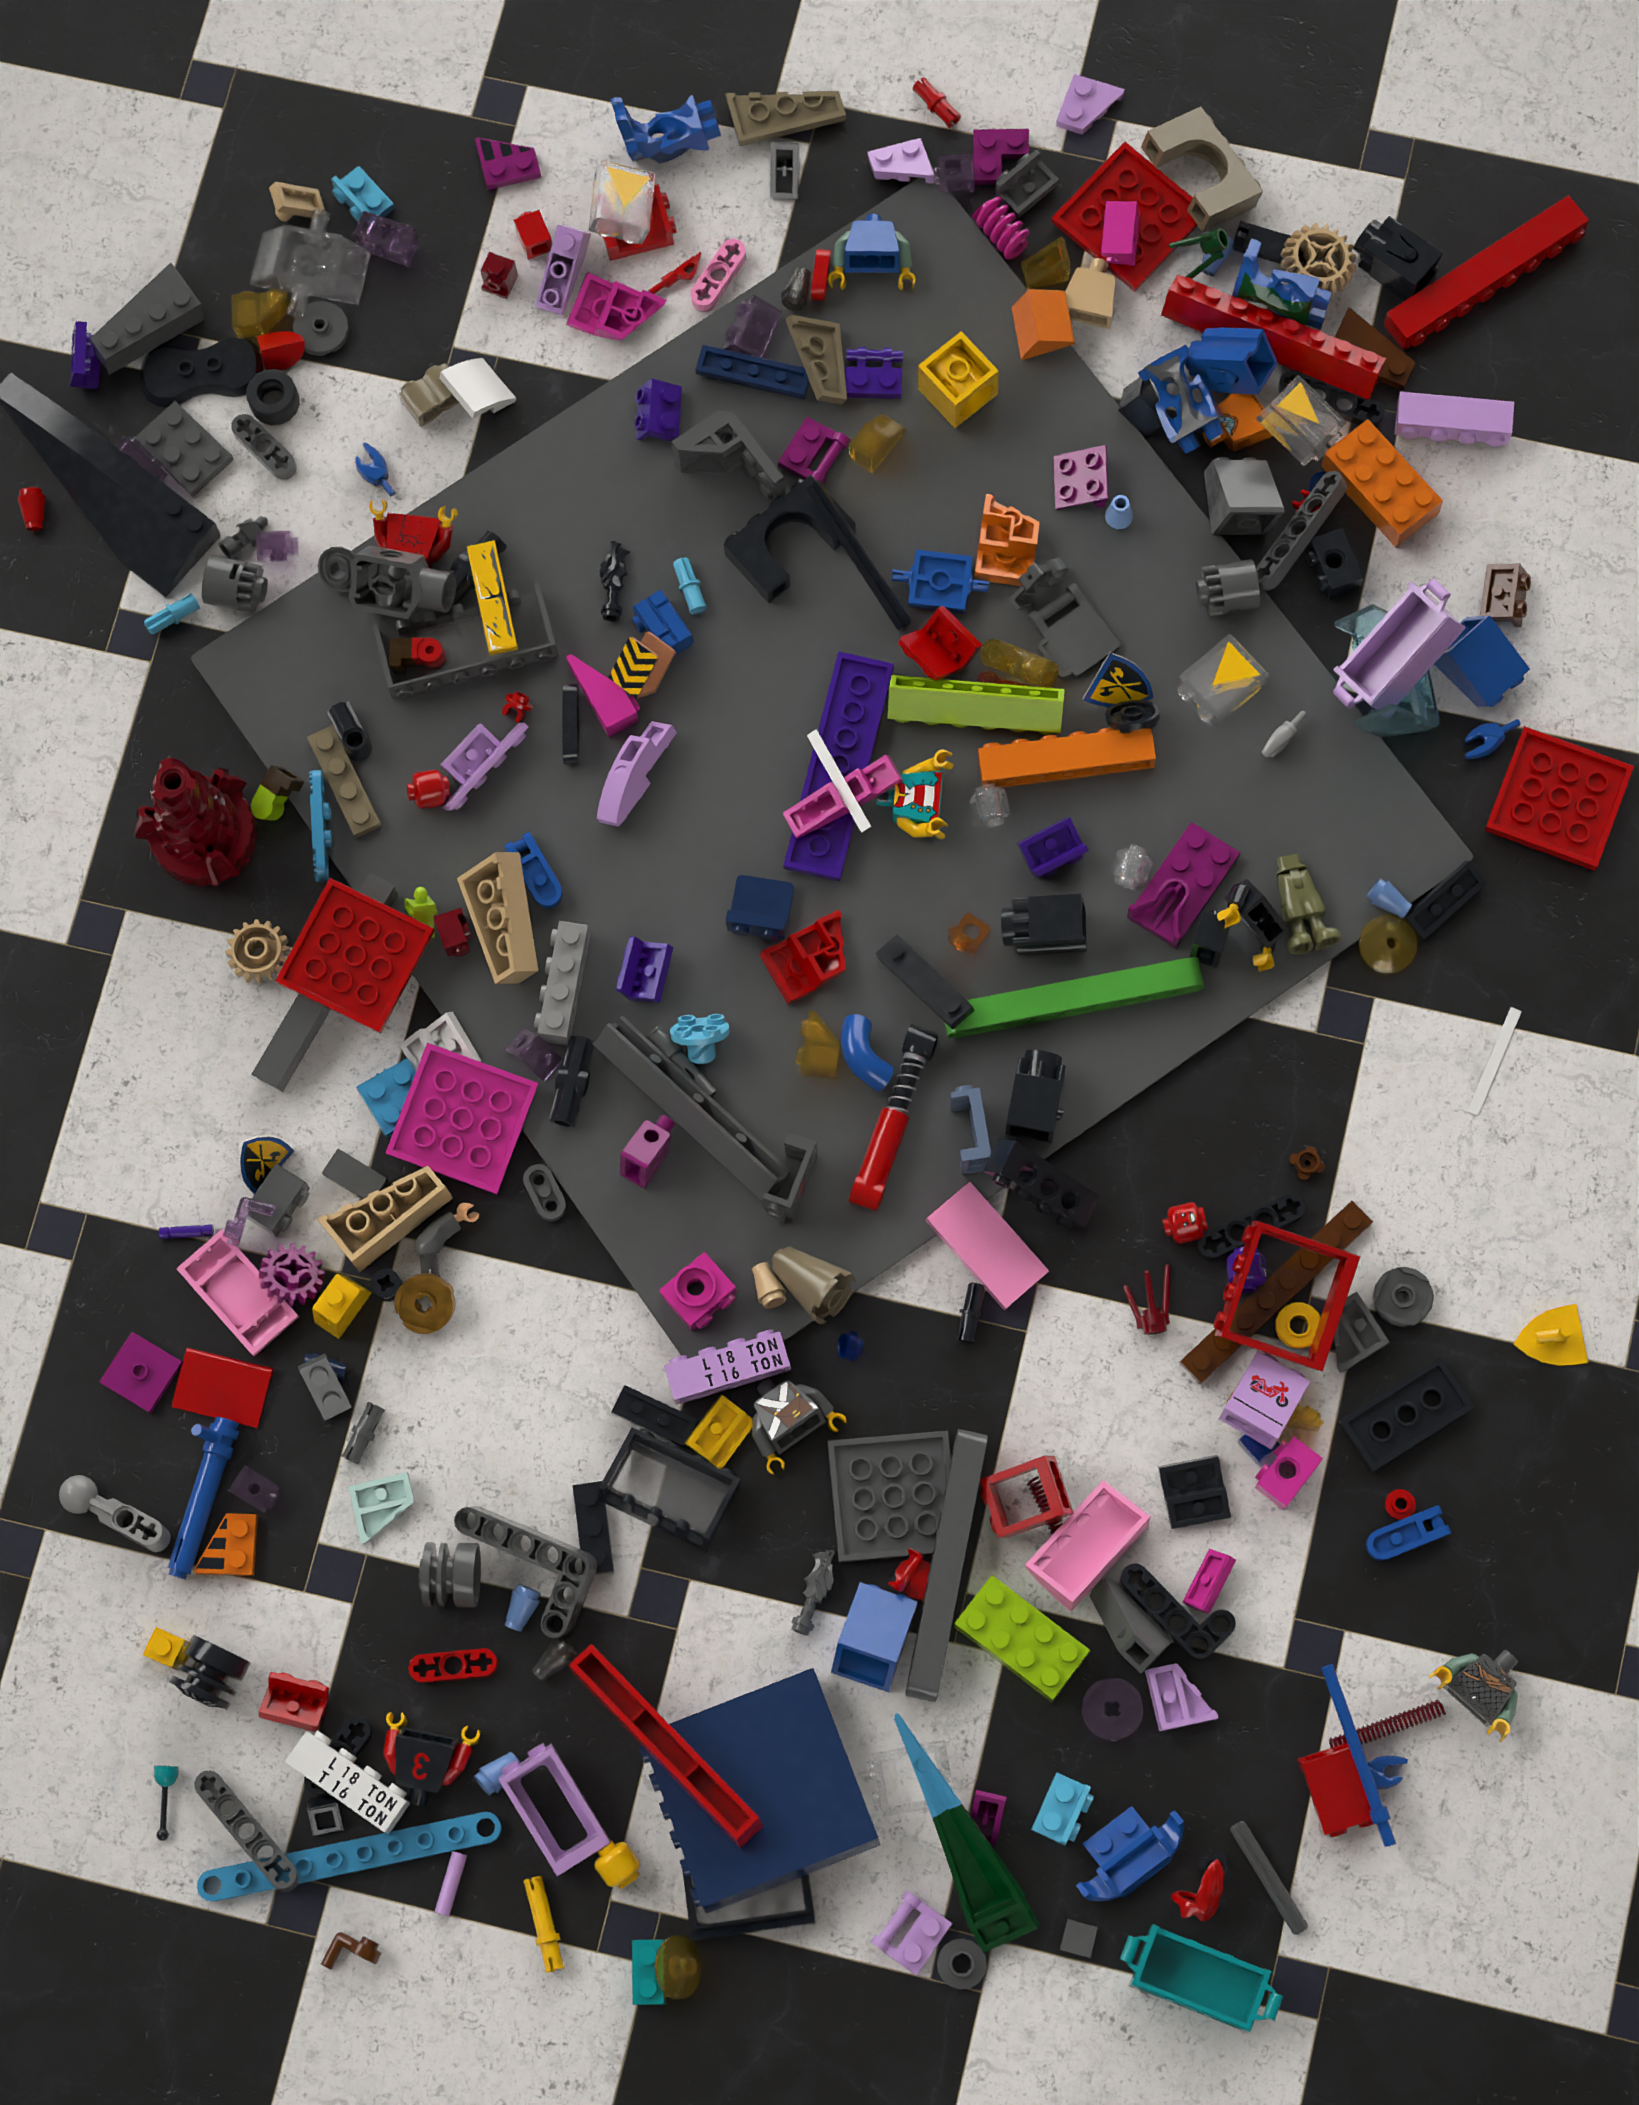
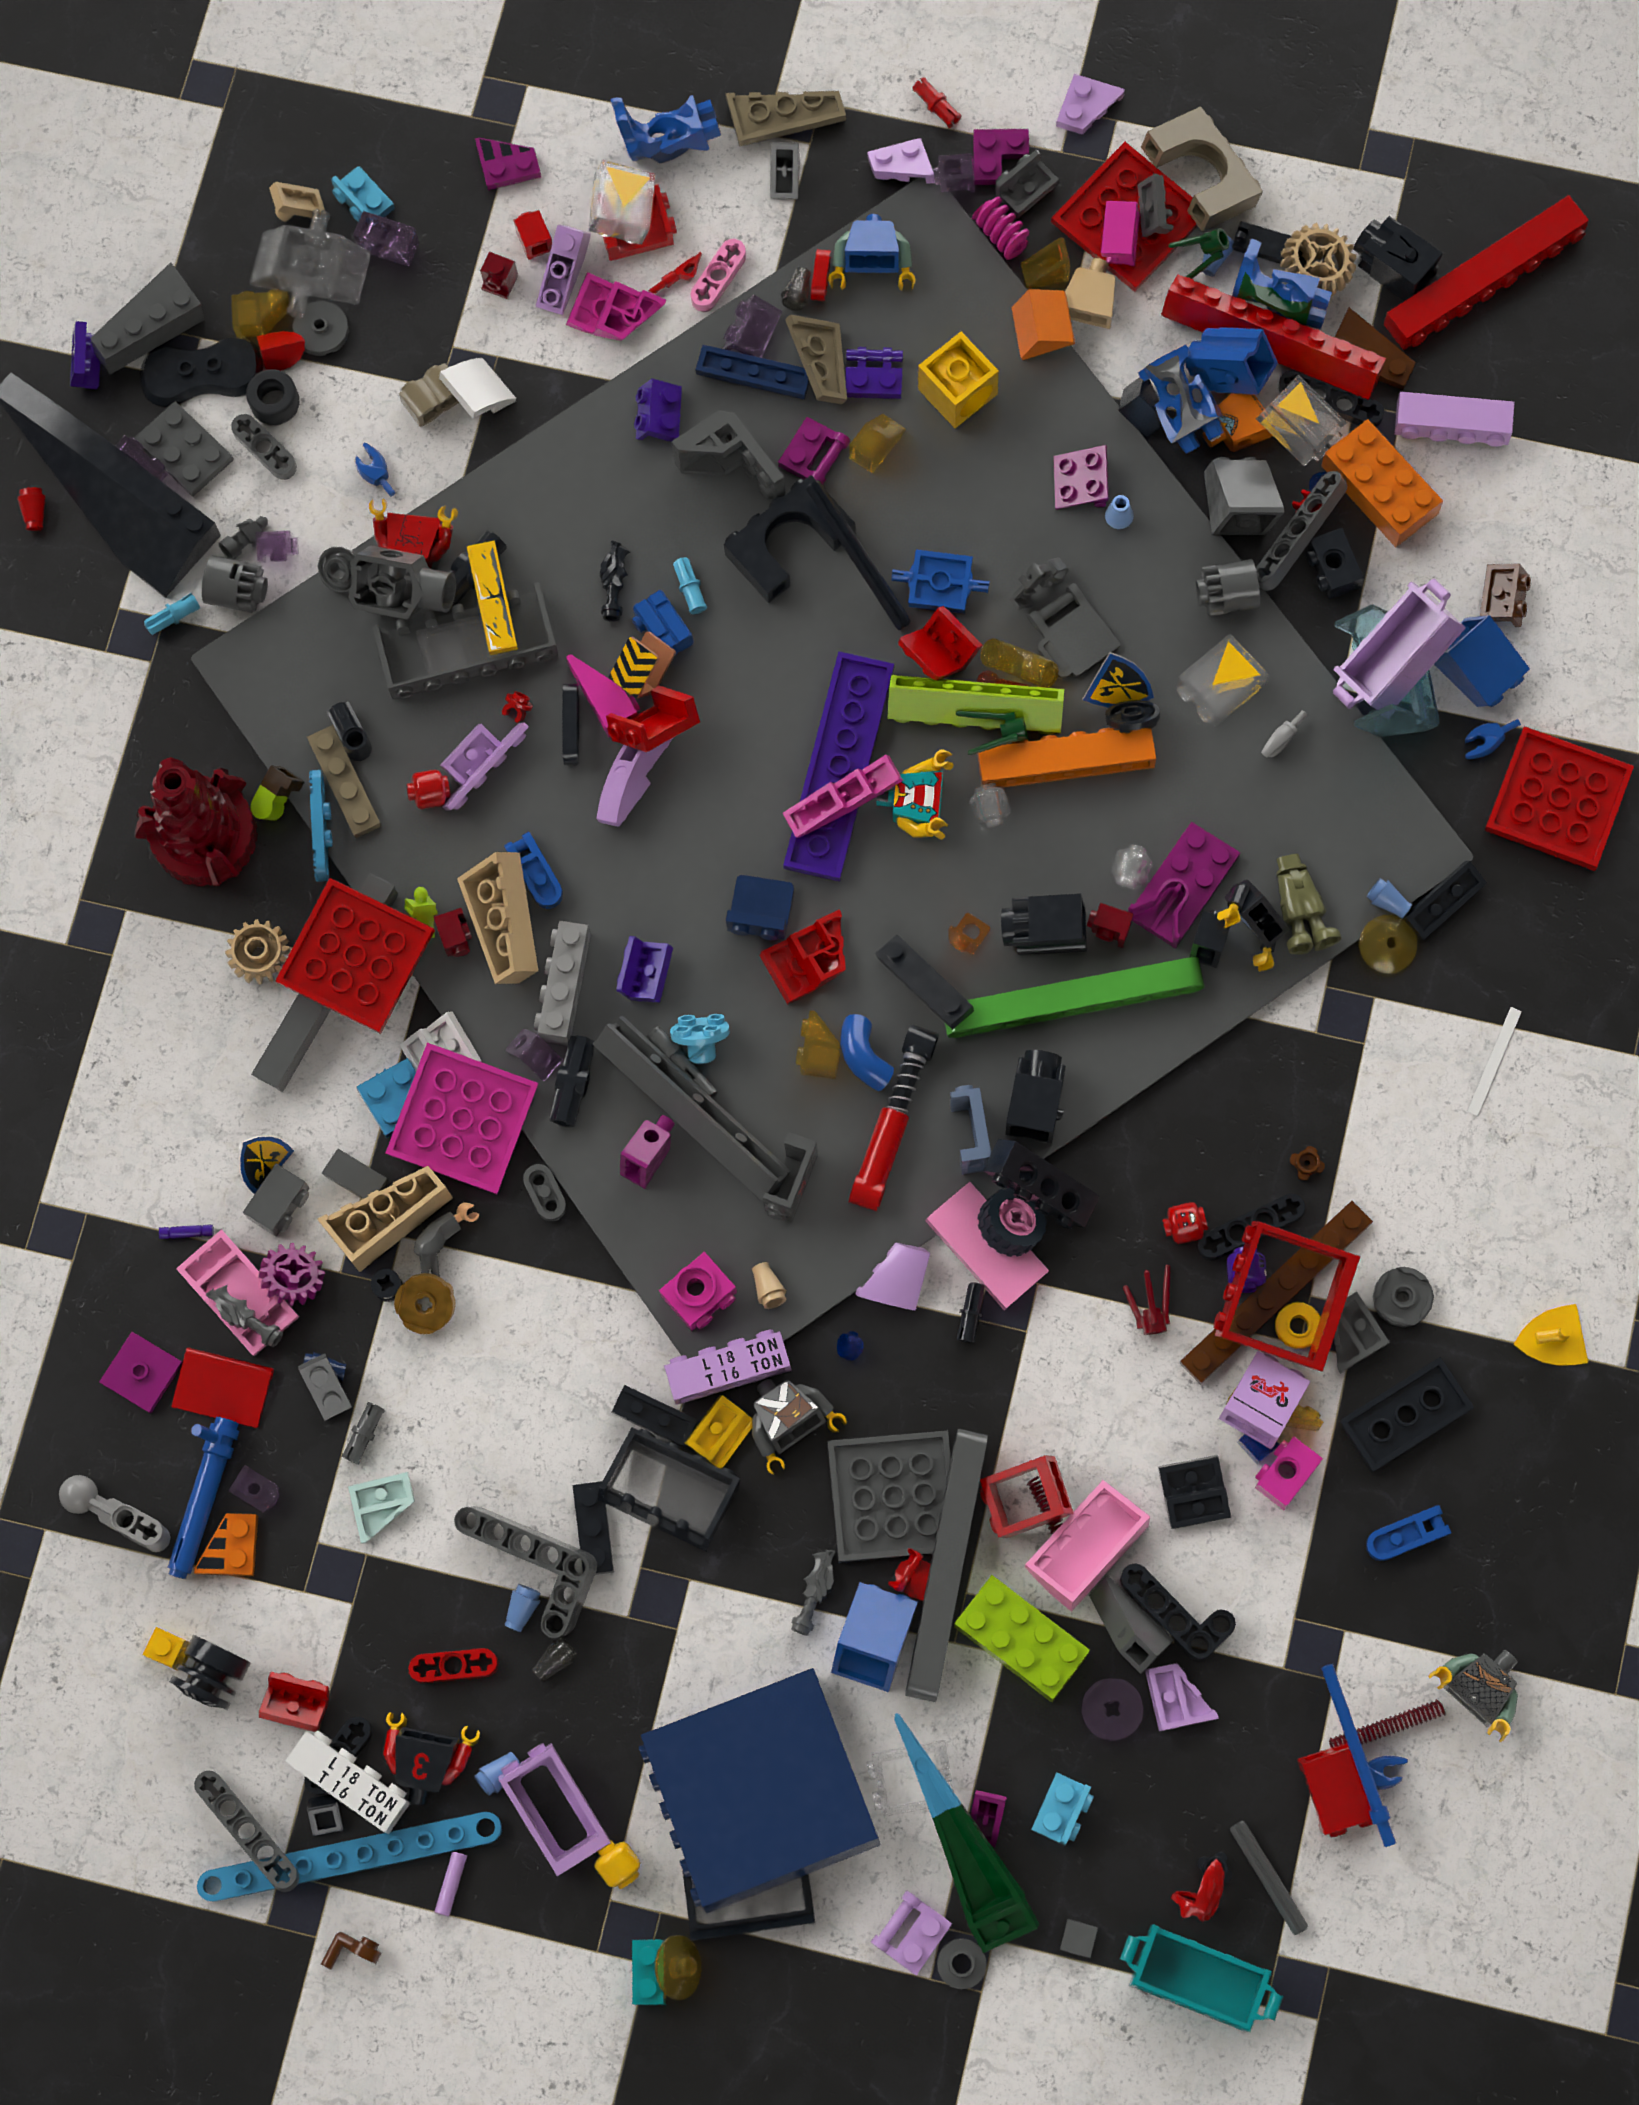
hinge [153,1765,179,1841] -> none
clear purple plate [223,1197,276,1247] -> none
yellow torso [312,1274,372,1339] -> none
leg [389,638,447,674] -> none
dark grey wheel [419,1542,481,1608] -> none
yellow pin [523,1876,565,1973] -> none
red brick [569,1644,763,1849] -> none
dark tan cone [772,1246,856,1324] -> none
white sticker [807,729,871,833] -> none
orange slope [974,494,1040,586] -> none
dark purple bracket [1017,817,1089,878] -> none
blue plate [1076,1806,1184,1901] -> none
dark pink plate [1182,1549,1236,1614] -> none
red plate [1385,1489,1416,1520] -> none
none -> dark grey piece [206,1285,283,1347]
none -> red panel [606,685,700,753]
none -> lavender slope [856,1243,930,1311]
none -> dark green plant [956,711,1027,755]
none -> black wheel [977,1188,1047,1257]
none -> dark red brick [1087,903,1134,948]
none -> dark grey plate [1138,174,1174,237]

